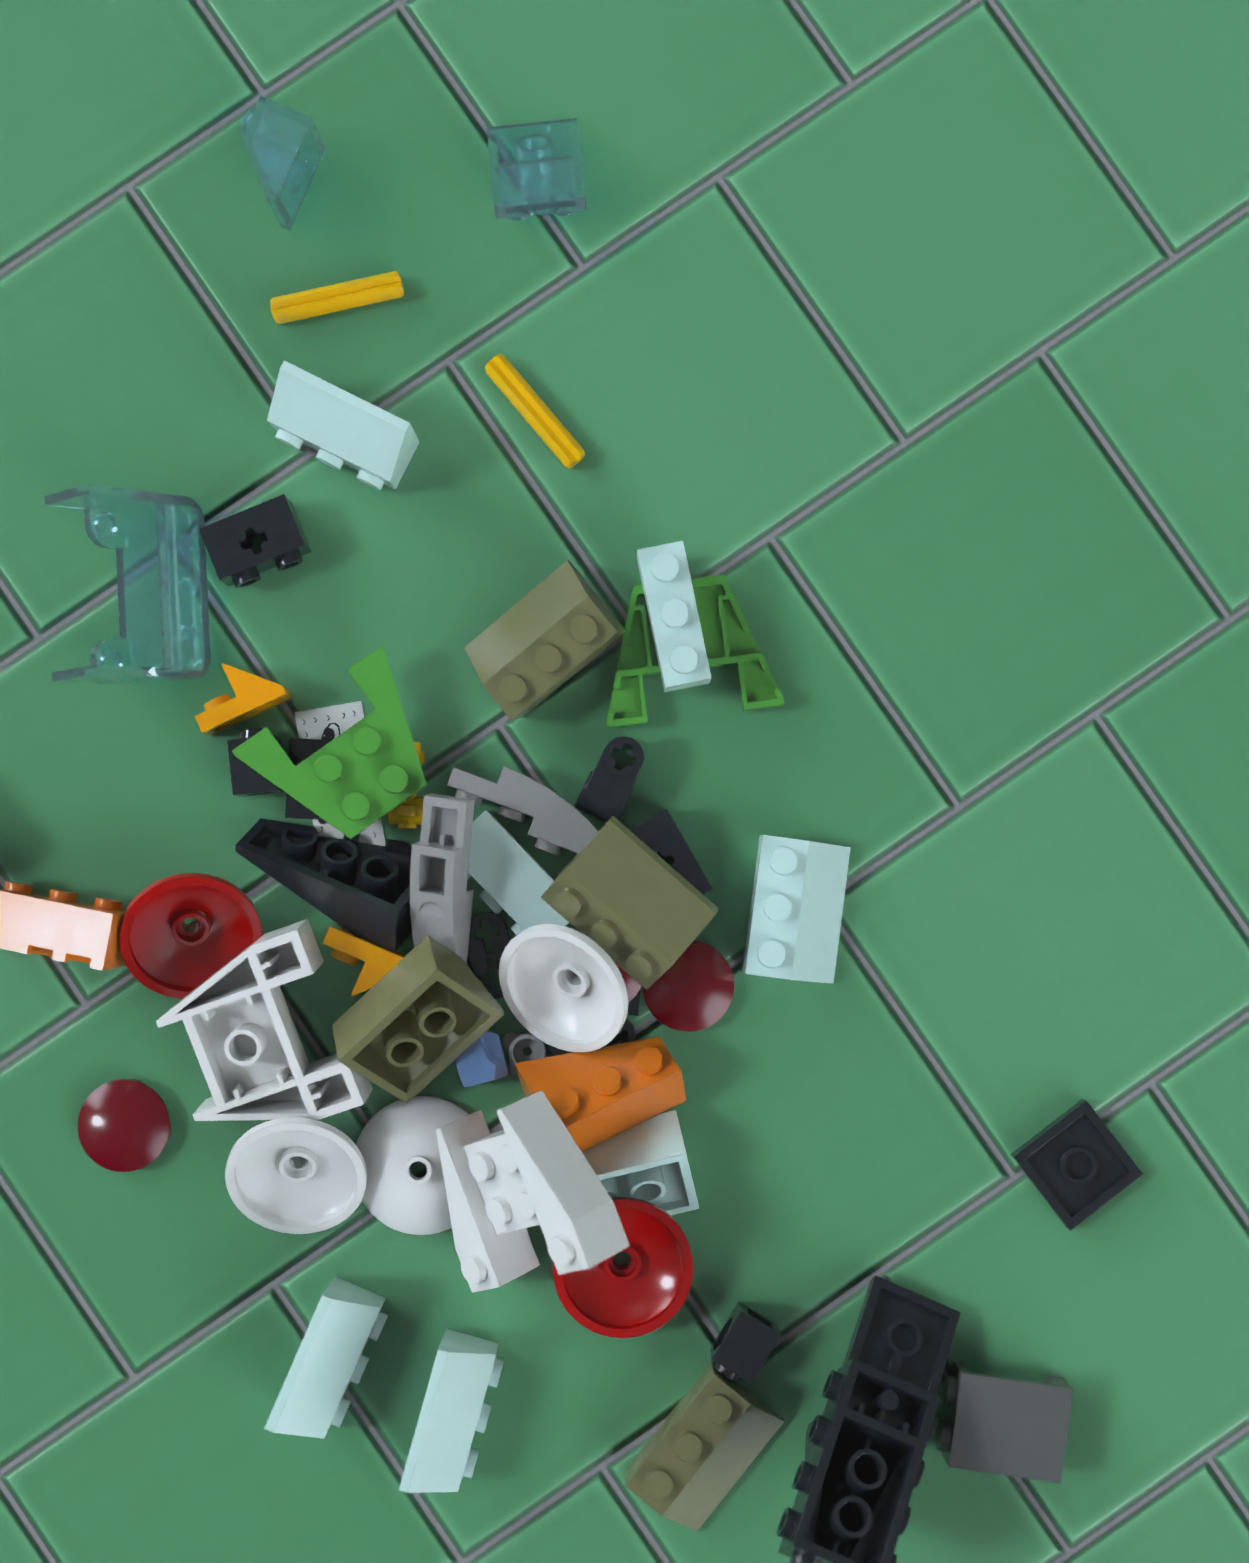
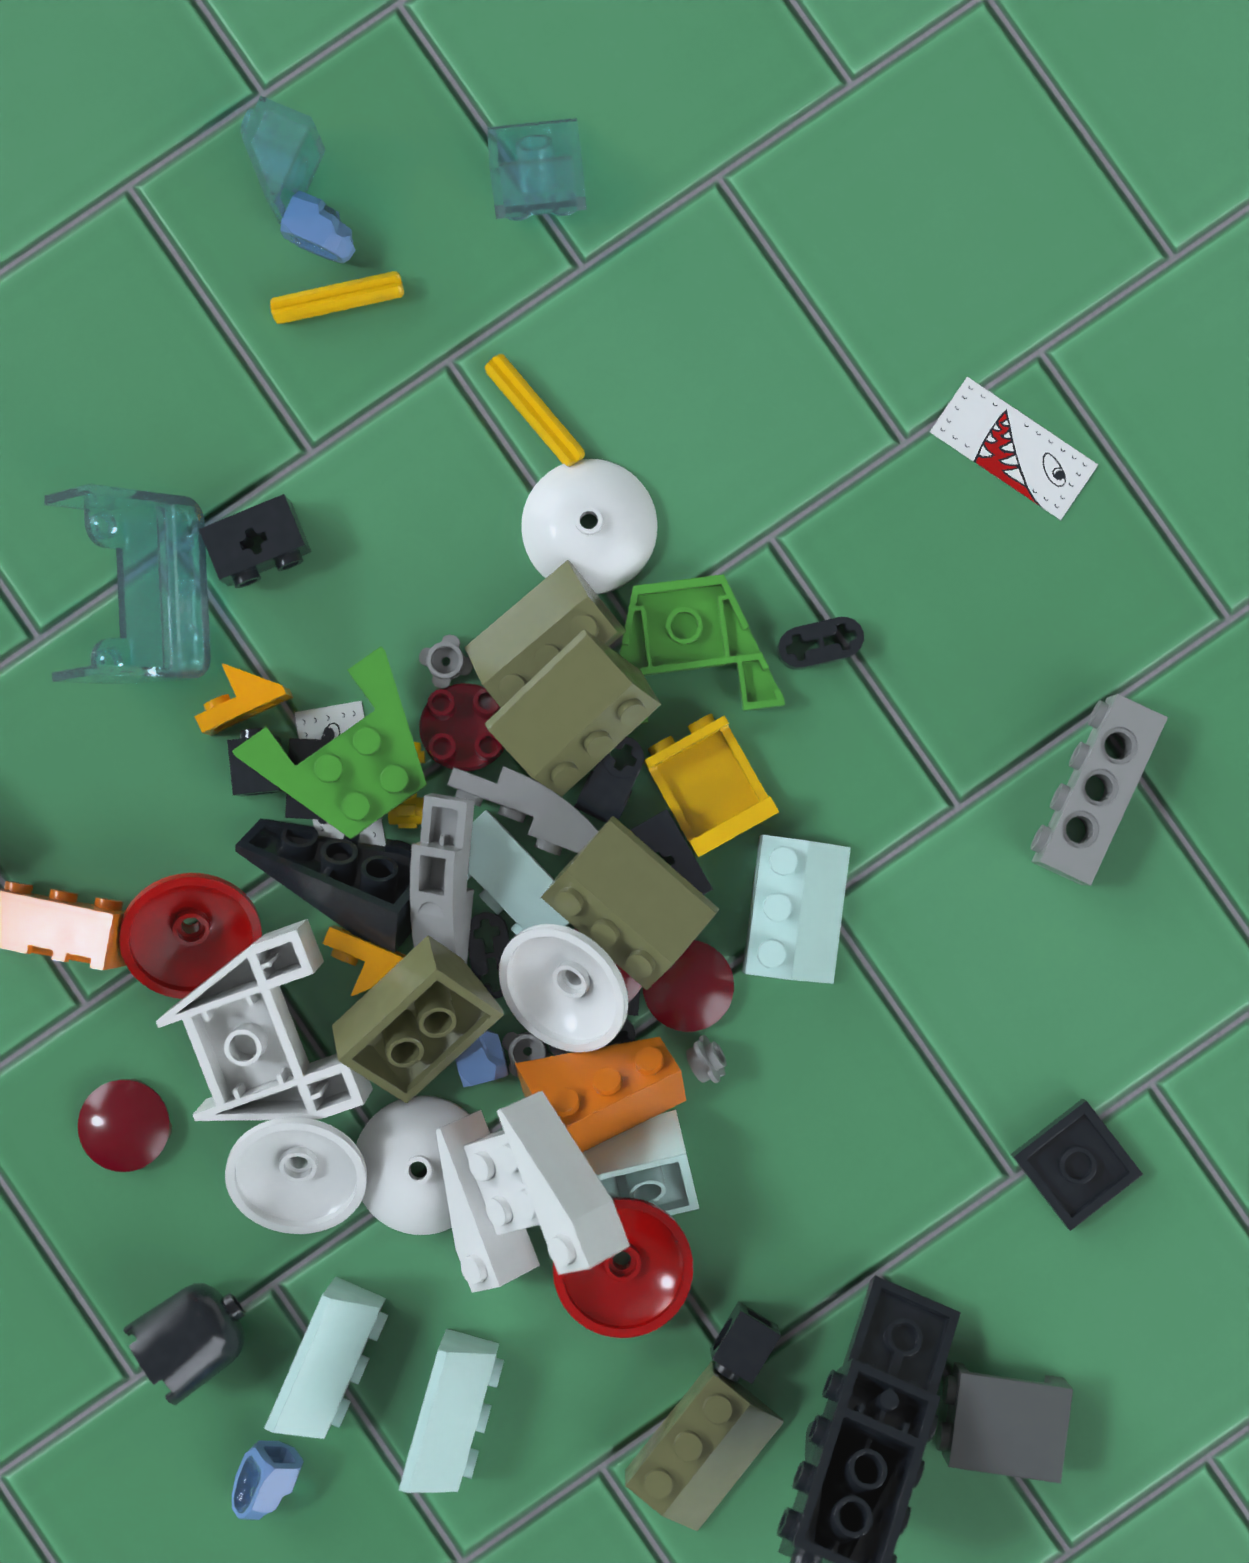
light aqua slope [267,361,420,490] -> none
light aqua brick [637,541,711,693] -> none
none -> black cylinder [124,1283,246,1406]
none -> medium blue rock [232,1440,304,1520]
none -> medium blue rock [280,190,355,263]
none -> light grey plate [419,635,473,689]
none -> dark red dish [419,683,505,771]
none -> olive slope [485,629,661,797]
none -> white dish [521,459,657,594]
none -> yellow panel [644,713,779,858]
none -> light grey plate [686,1035,727,1083]
none -> black beam [777,617,864,670]
none -> white sticker [930,377,1098,520]
none -> light grey brick [1031,694,1168,885]

